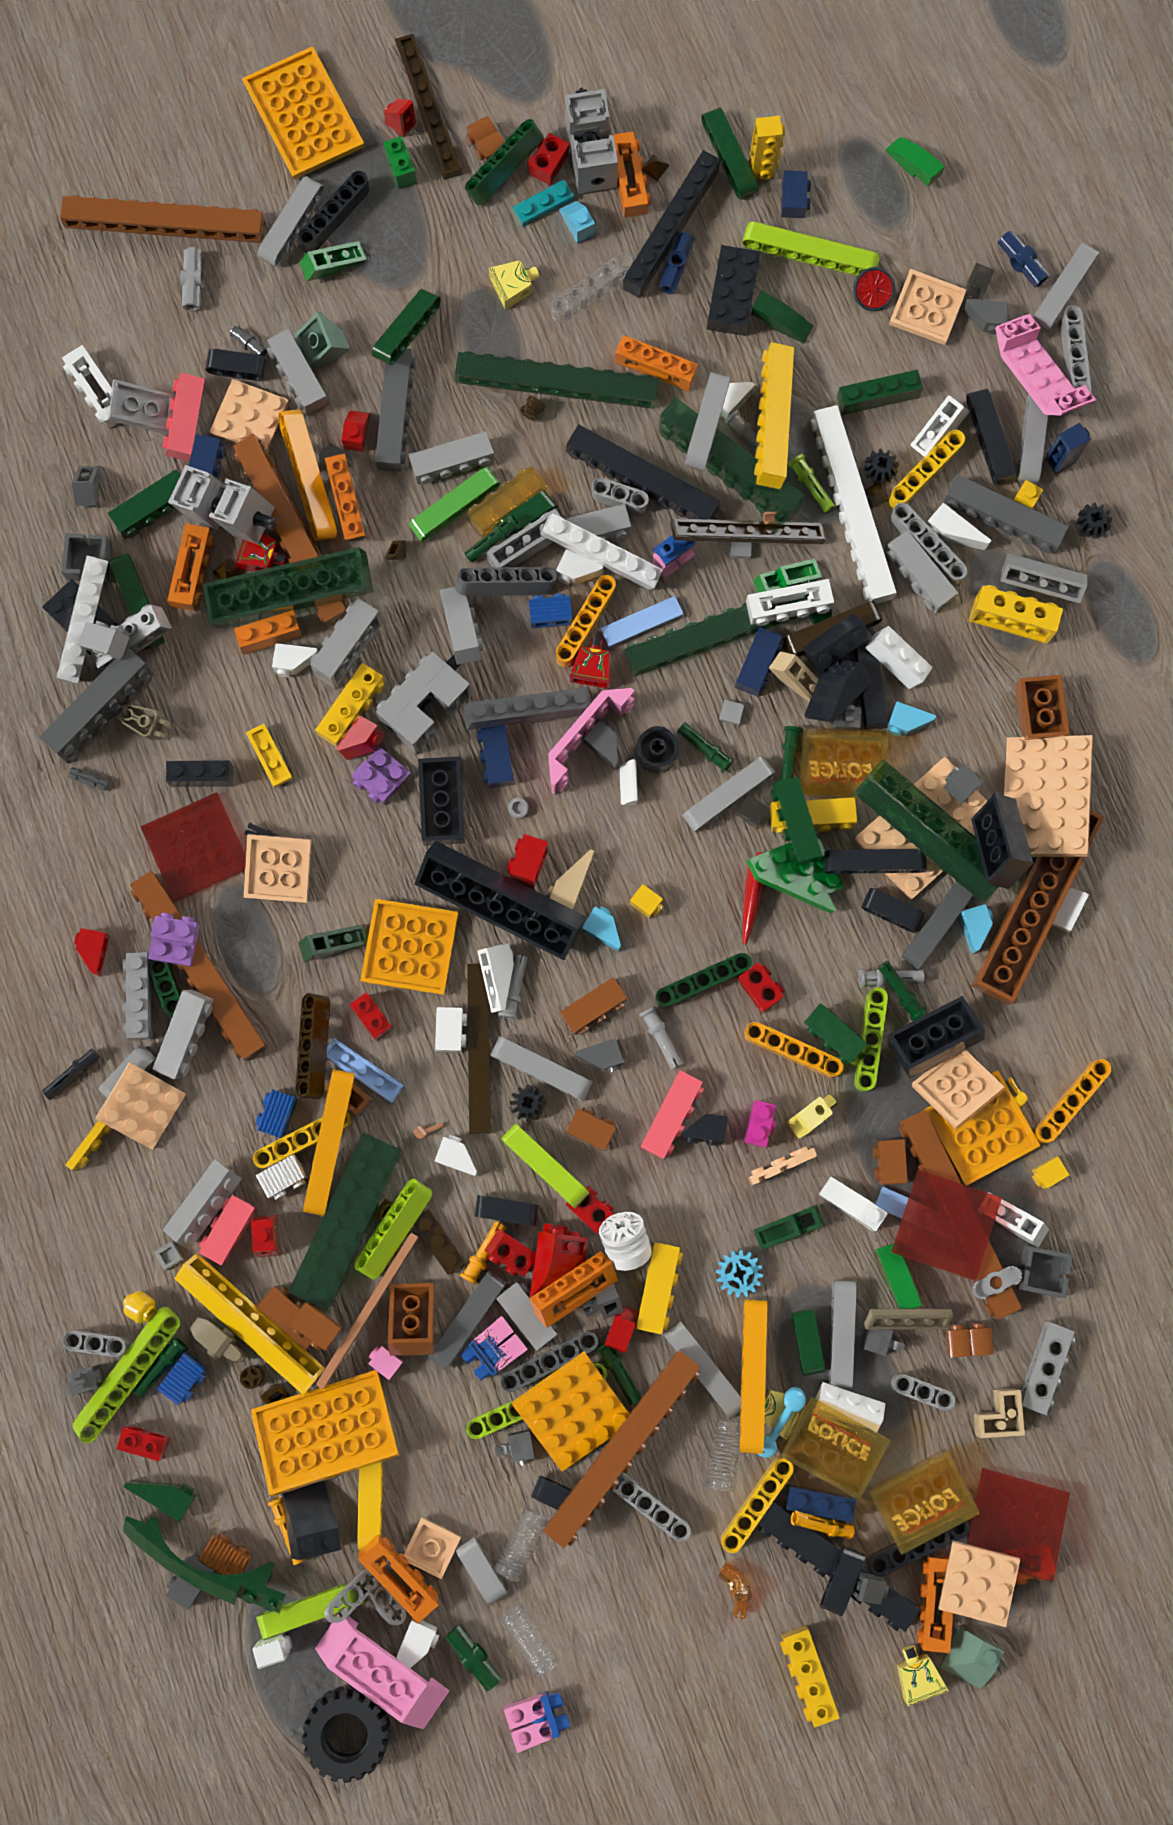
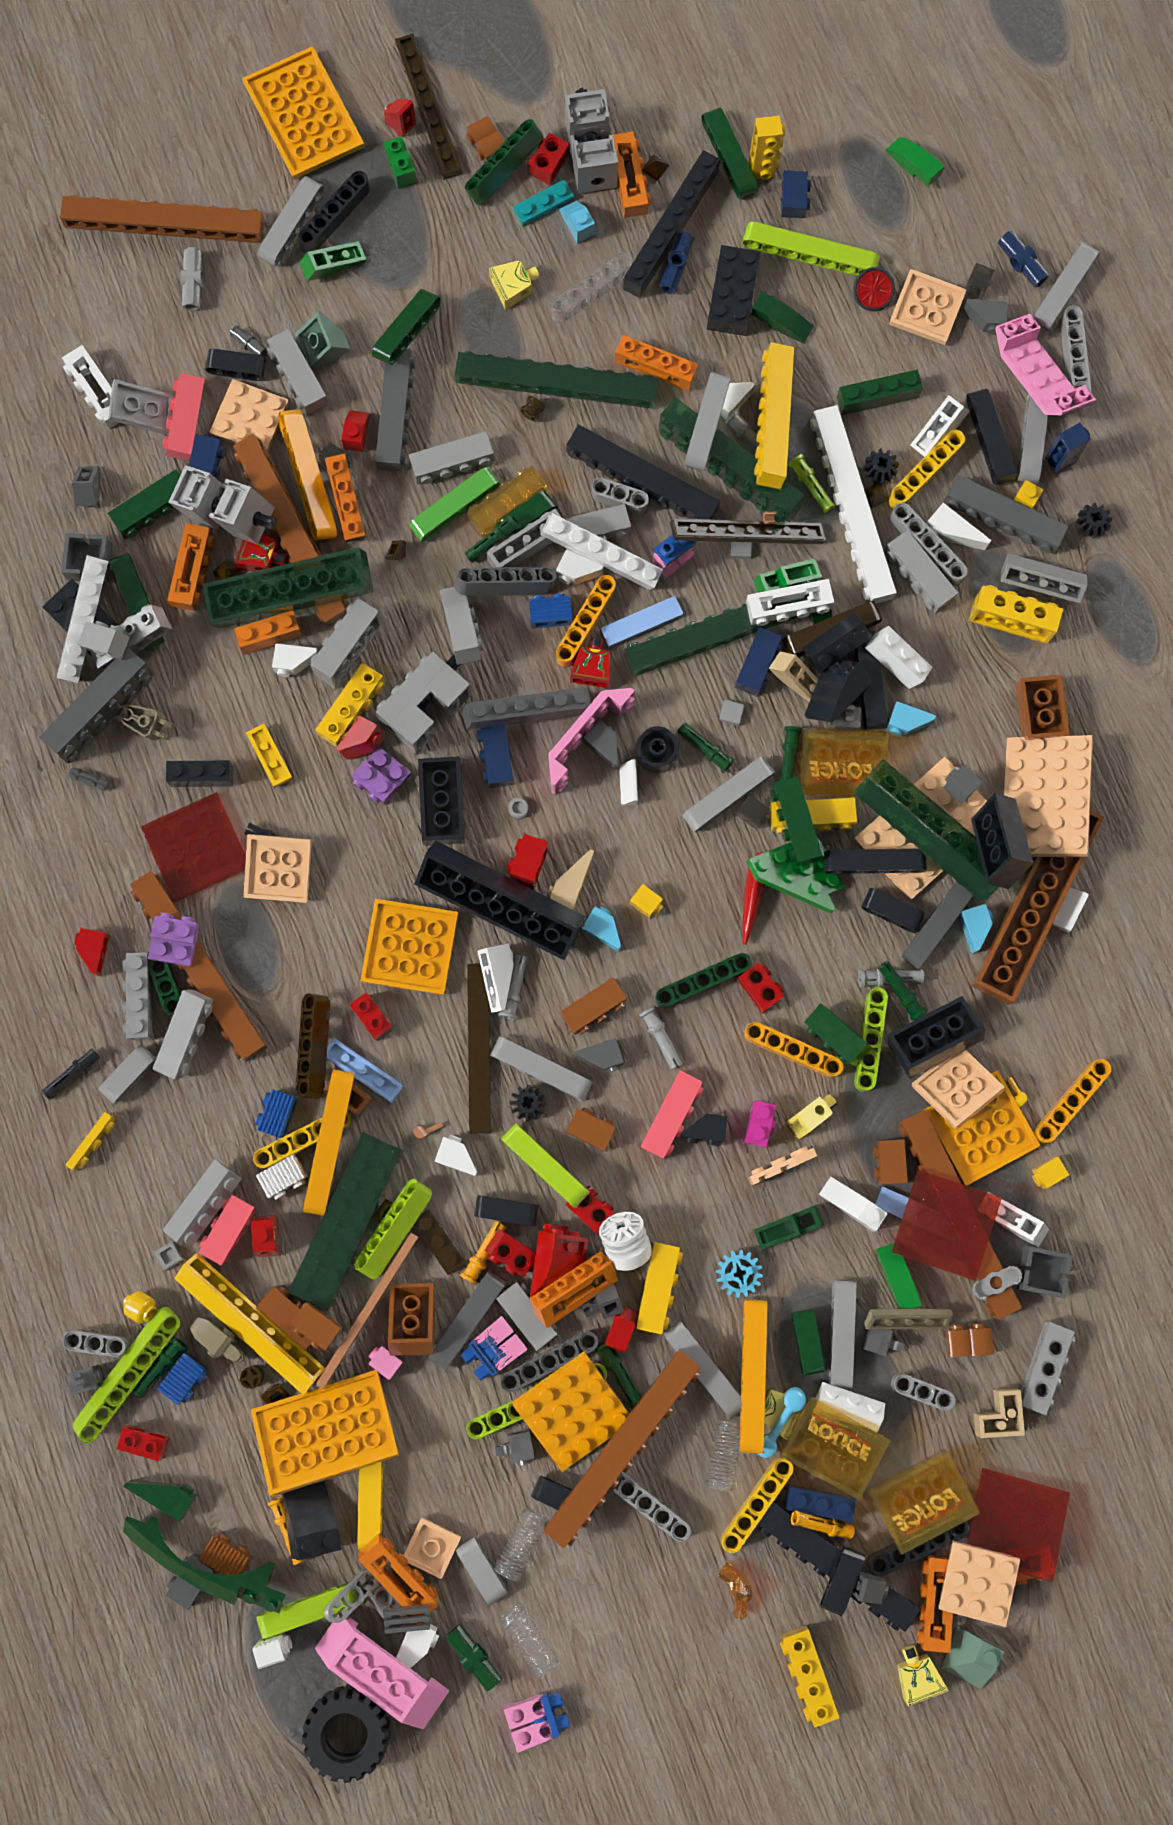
light nougat plate [95,1062,186,1150] -> none
dark green slope [298,924,368,962] -> none
white brick [435,1007,467,1052] -> none
none -> dark grey tile [383,1605,430,1634]

